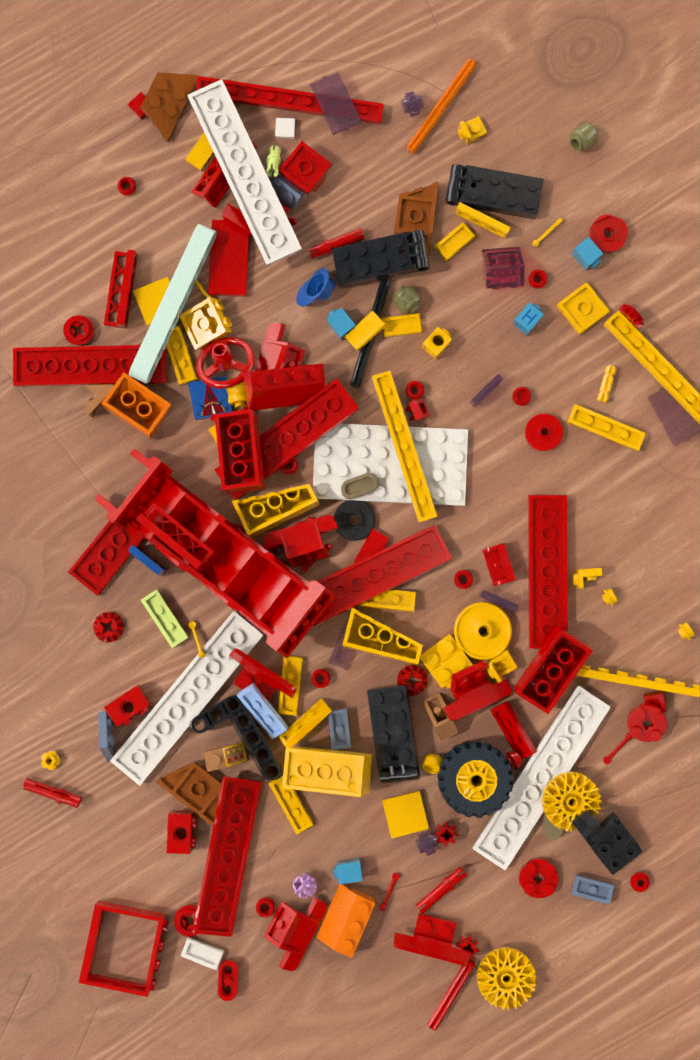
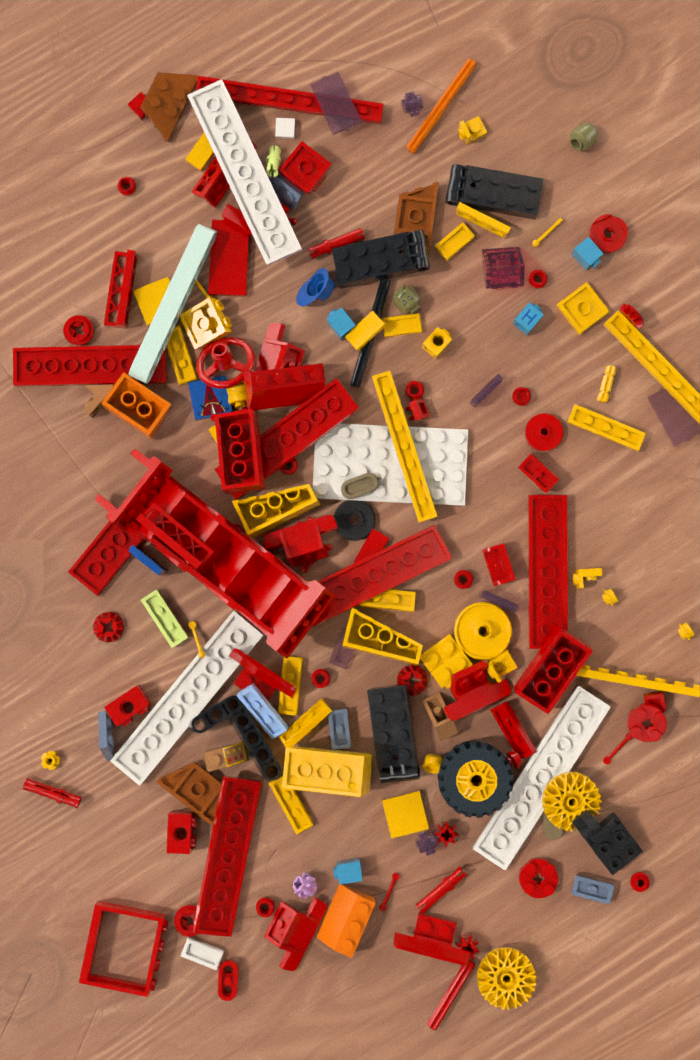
none -> red hinge [518,453,559,493]

